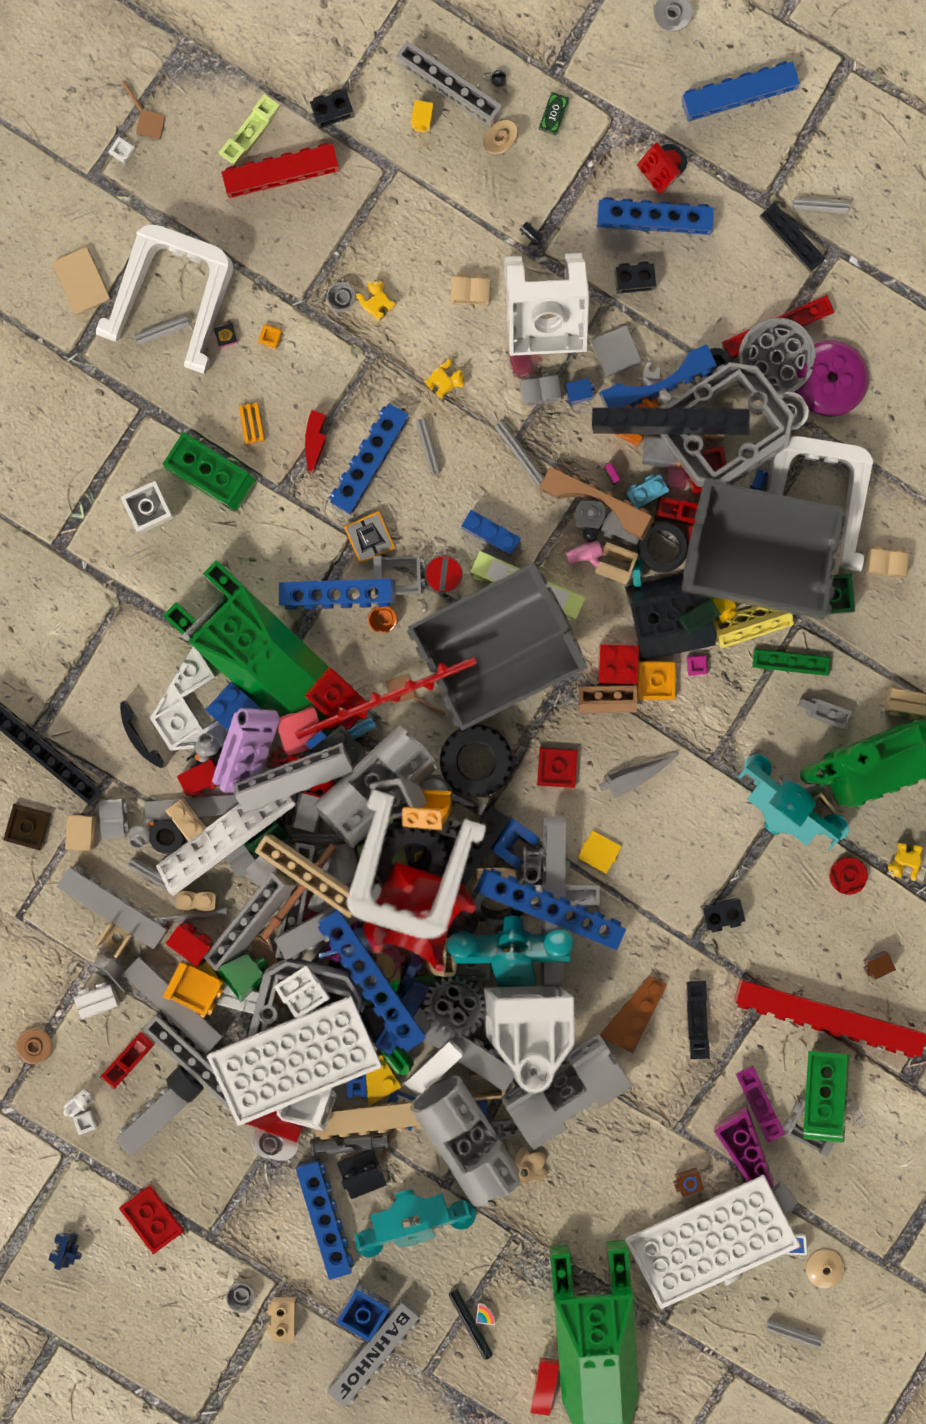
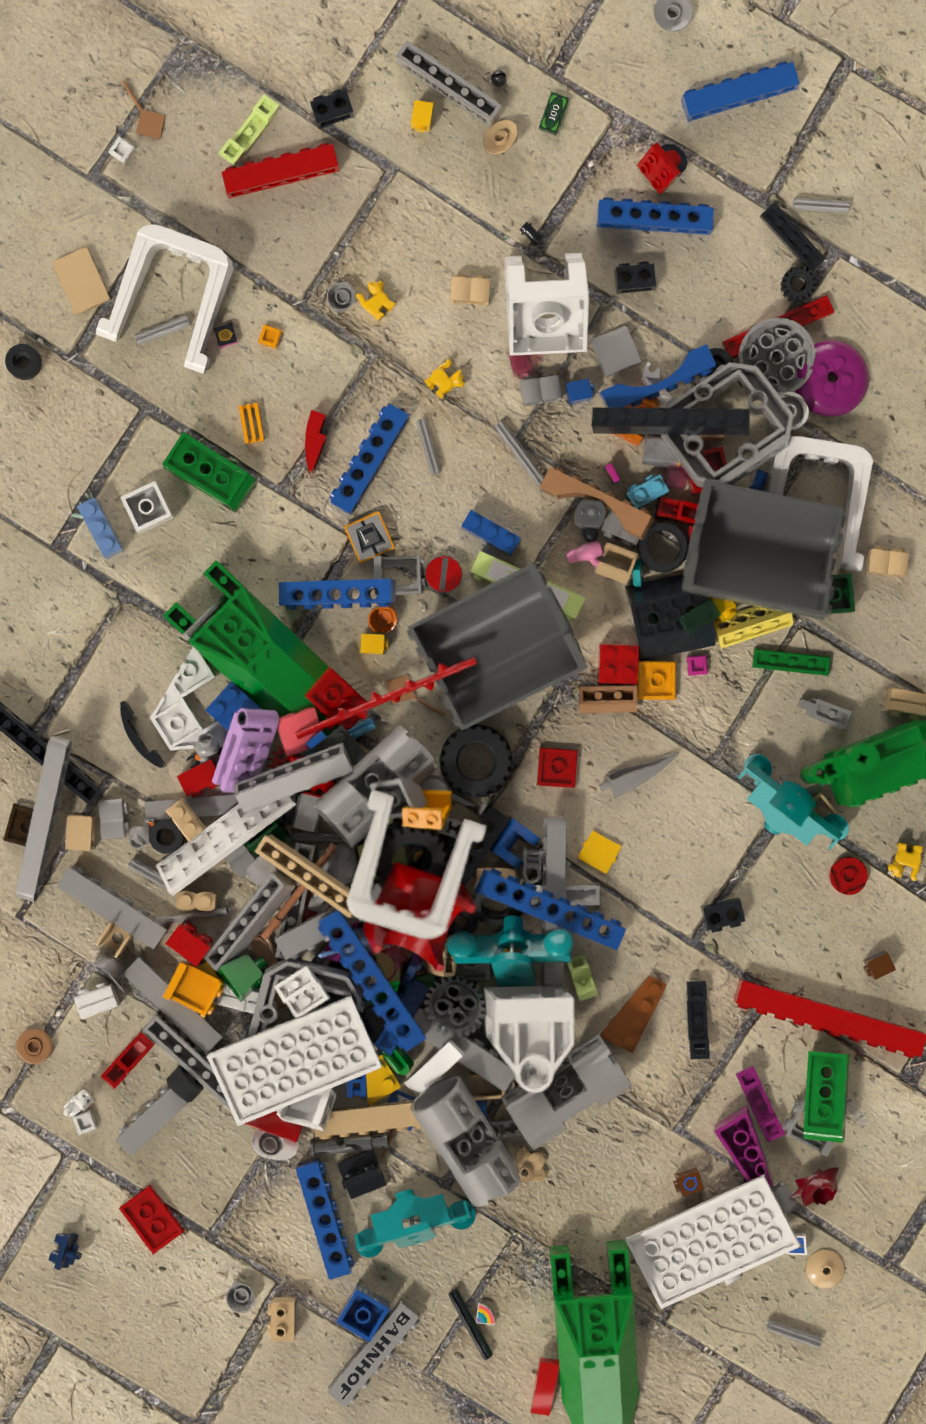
none -> black tyre [5,344,42,380]
none -> light grey beam [15,735,72,902]
none -> medium blue brick [77,498,125,559]
none -> yellow brick [360,633,388,655]
none -> yellowish green brick [567,954,598,1001]
none -> black tyre [780,265,817,303]
none -> dark red hair [789,1167,839,1207]

